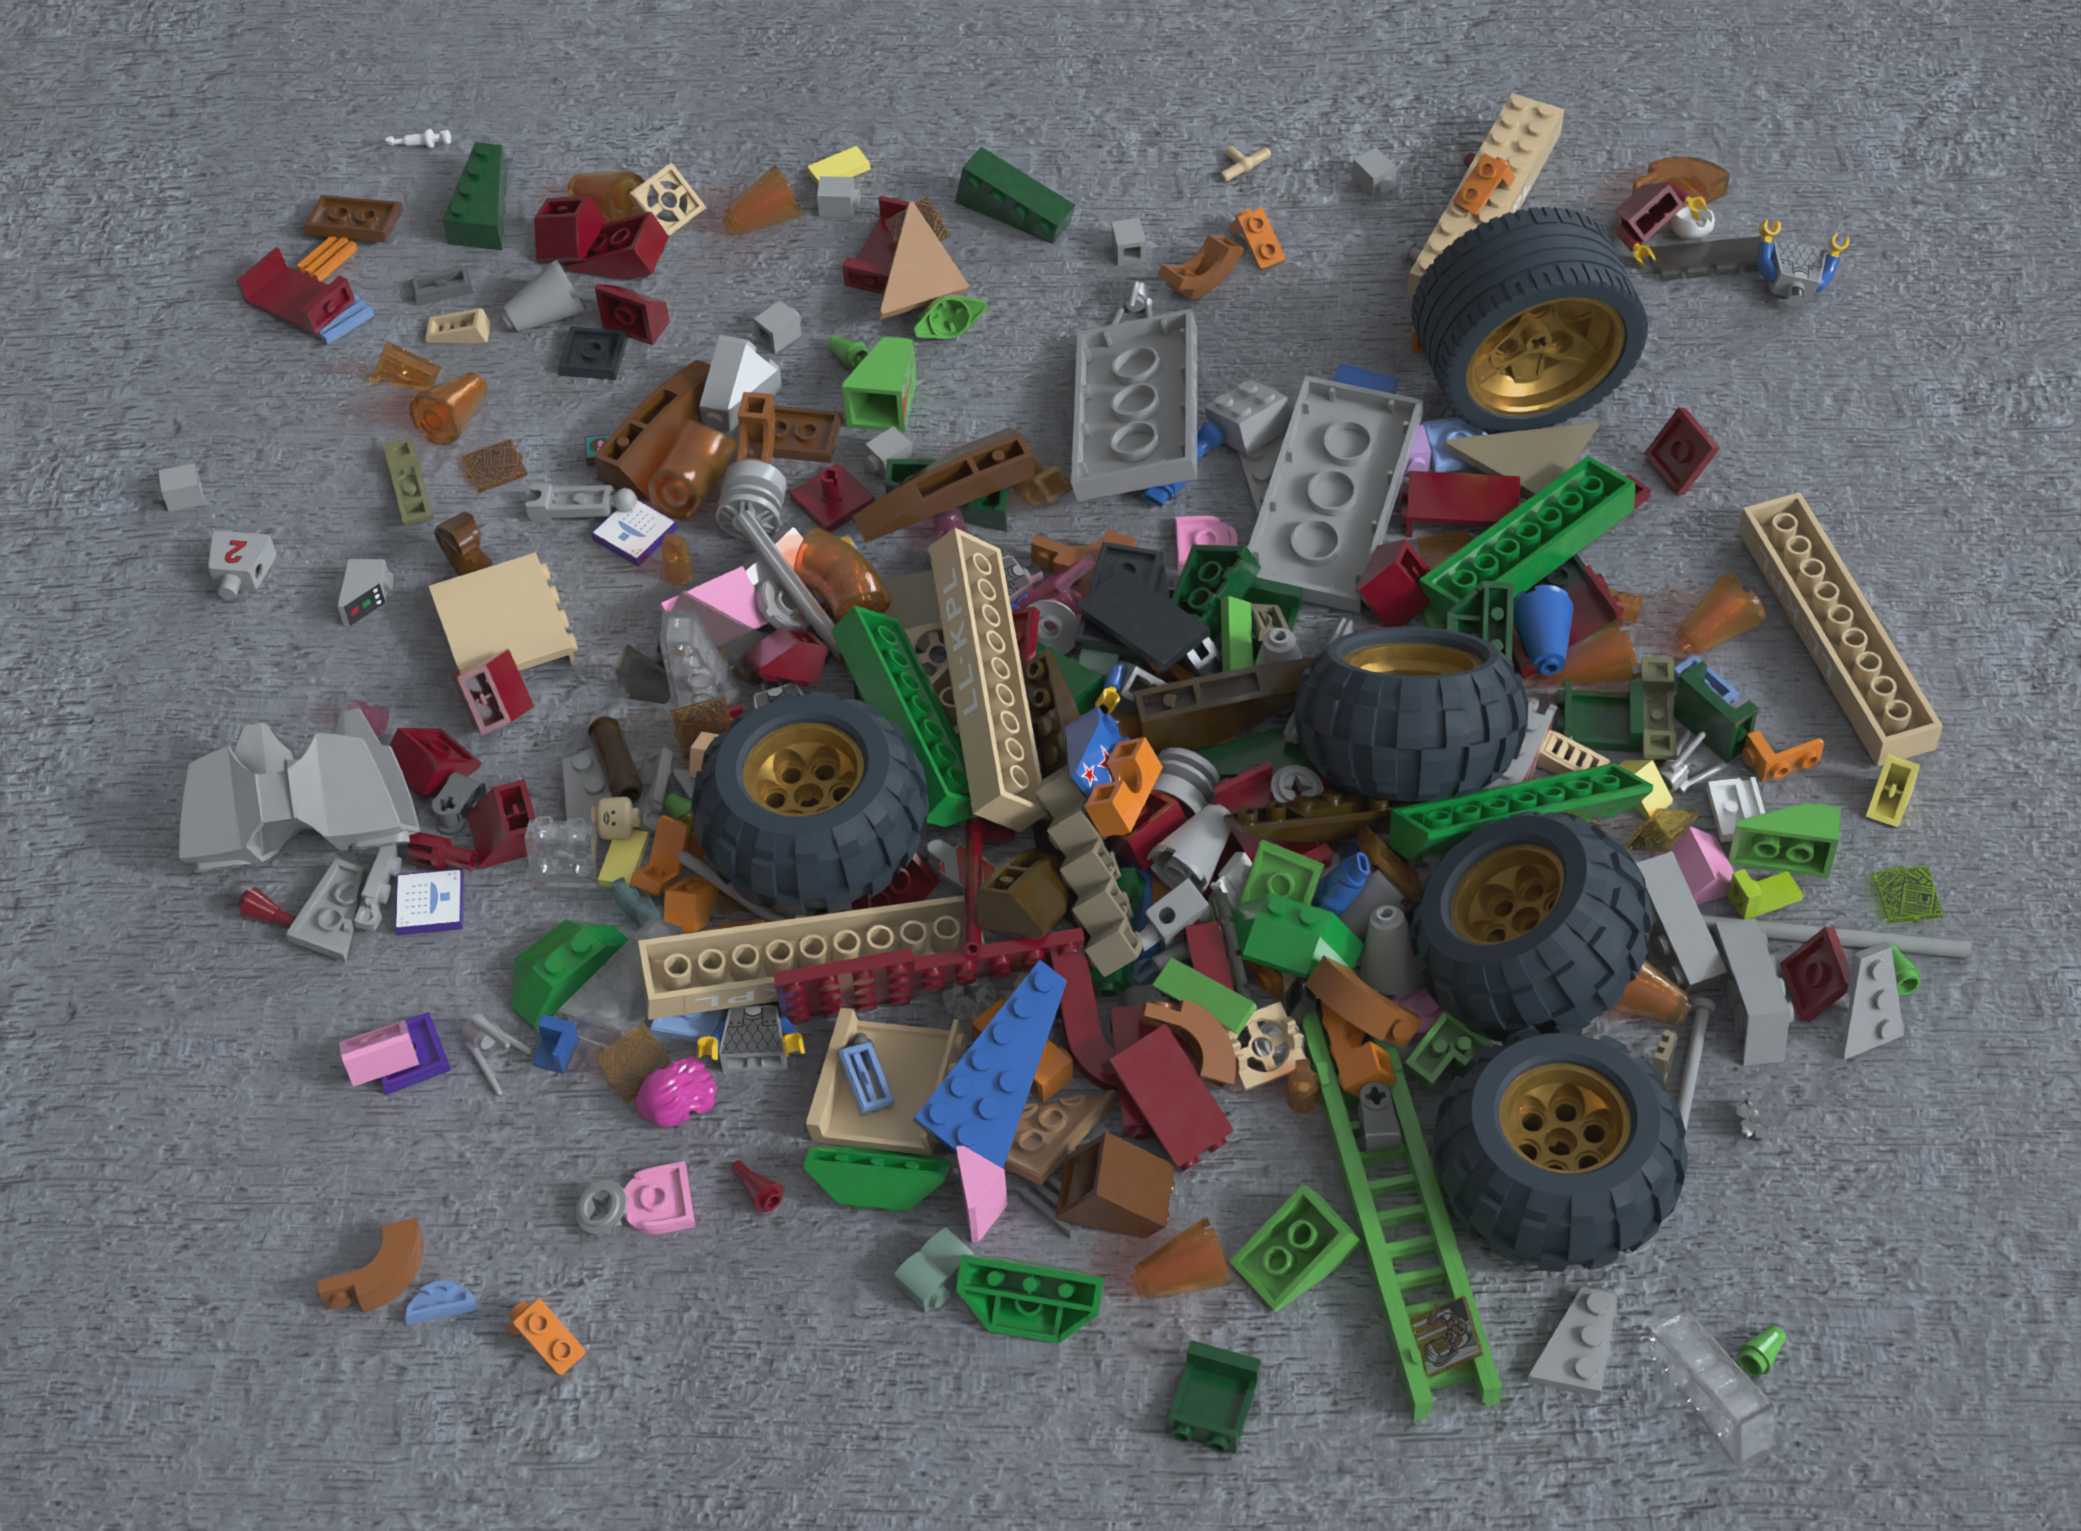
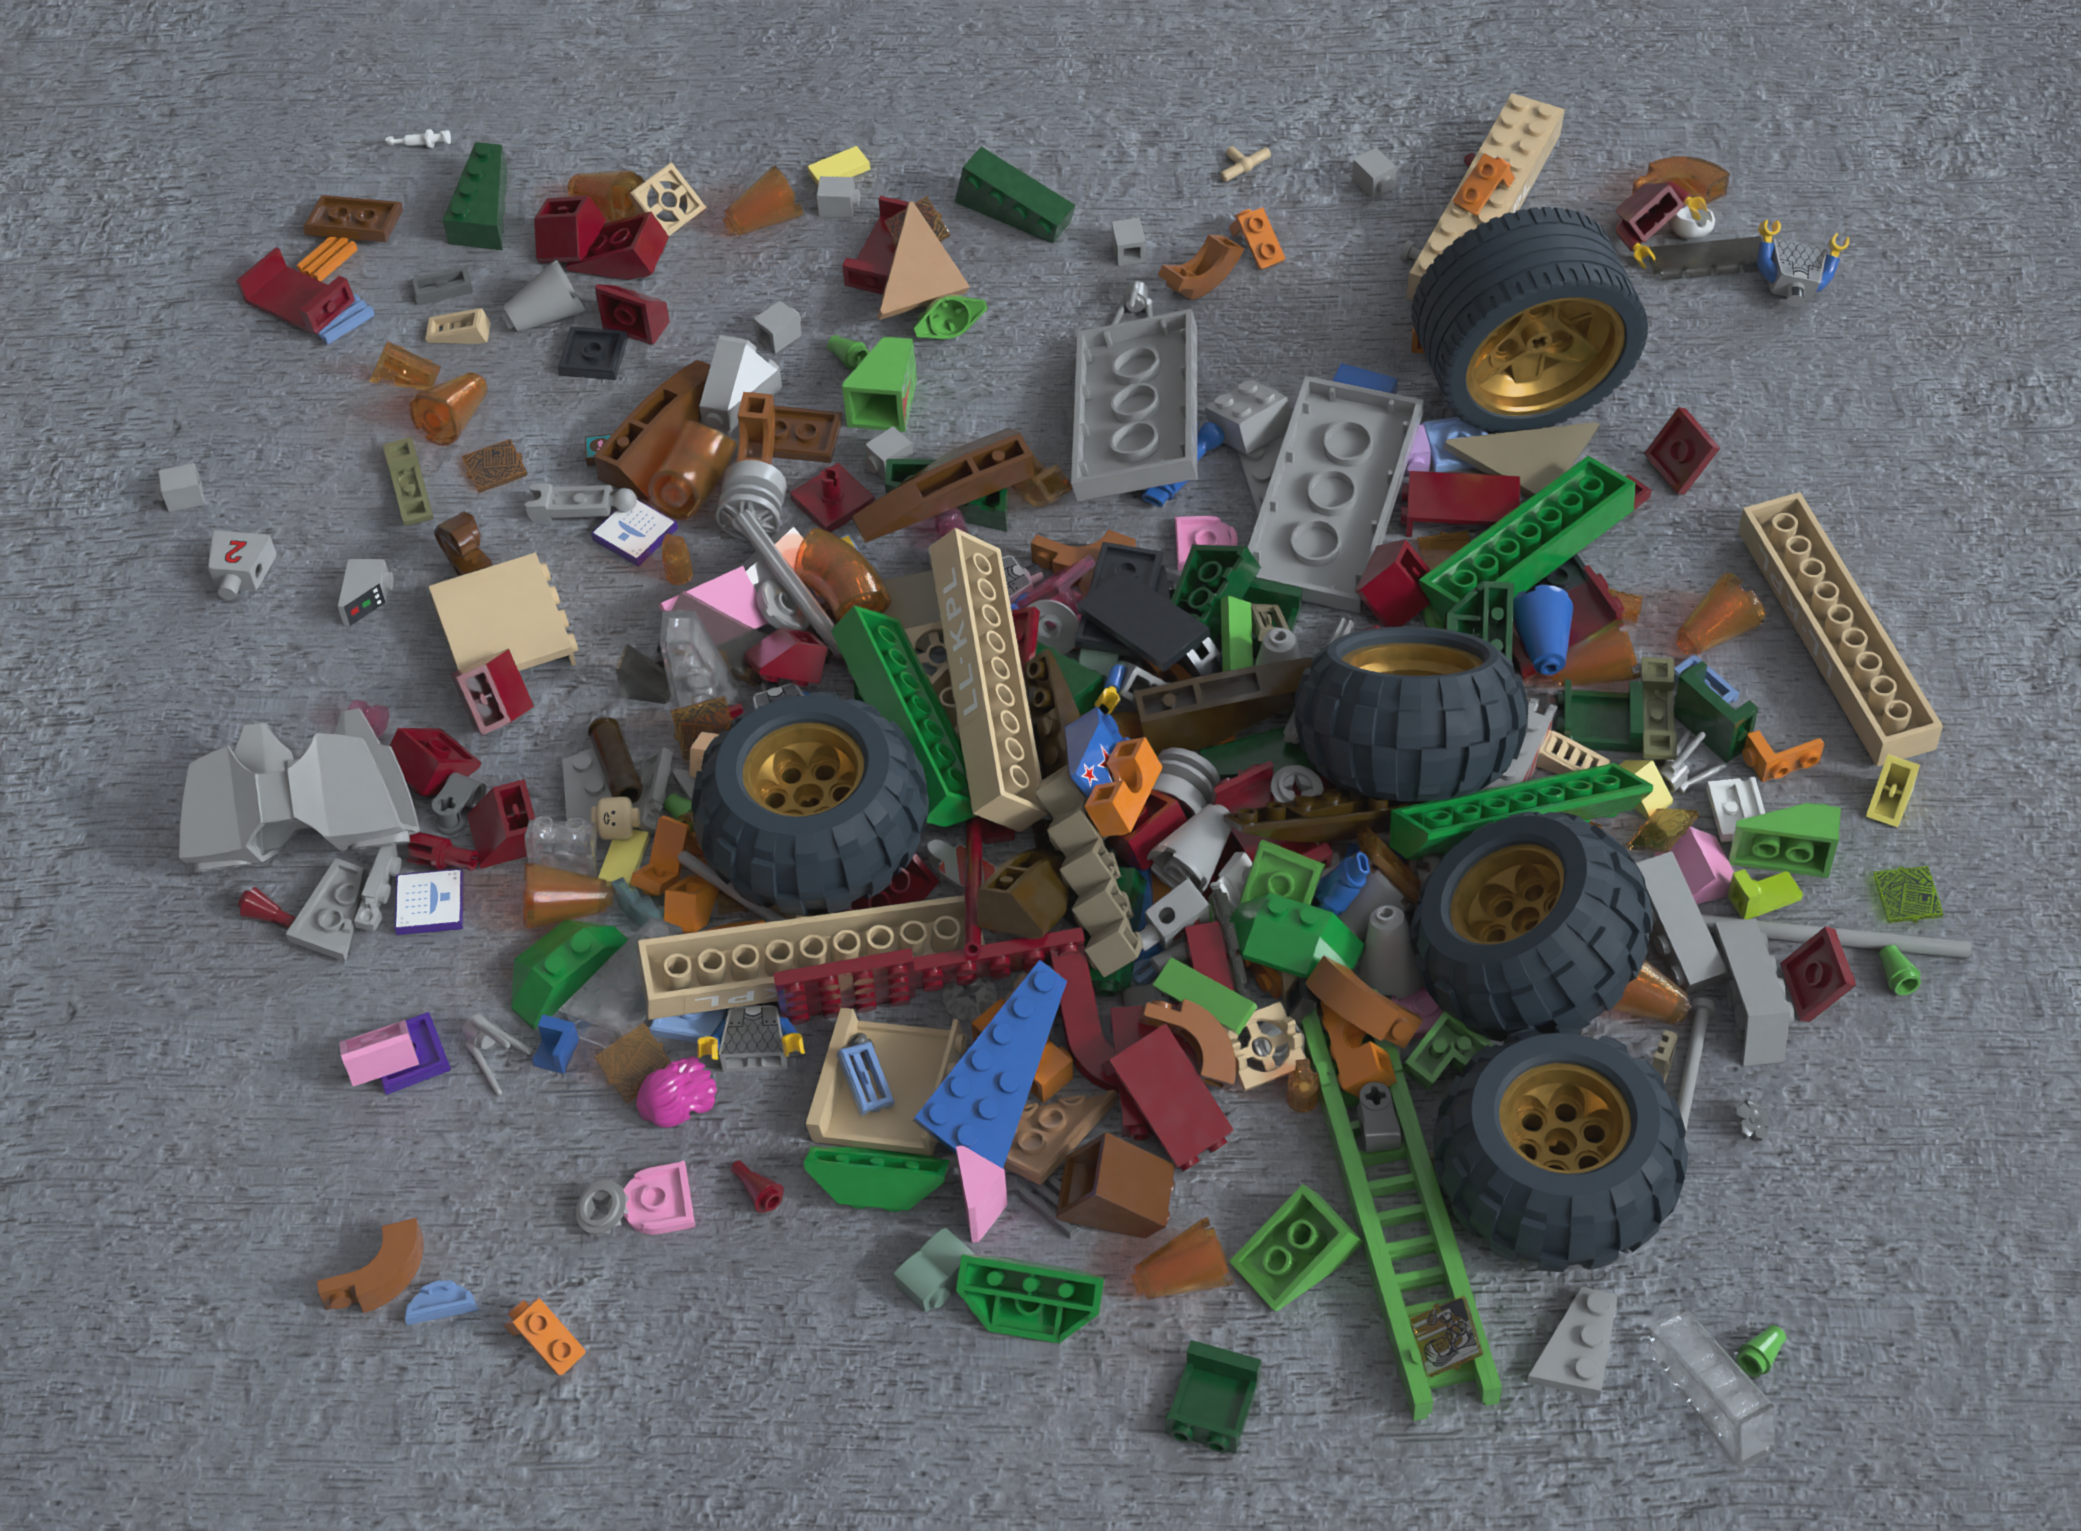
light grey wing [1836,942,1904,1060] -> none
none -> clear orange cone [523,863,613,929]

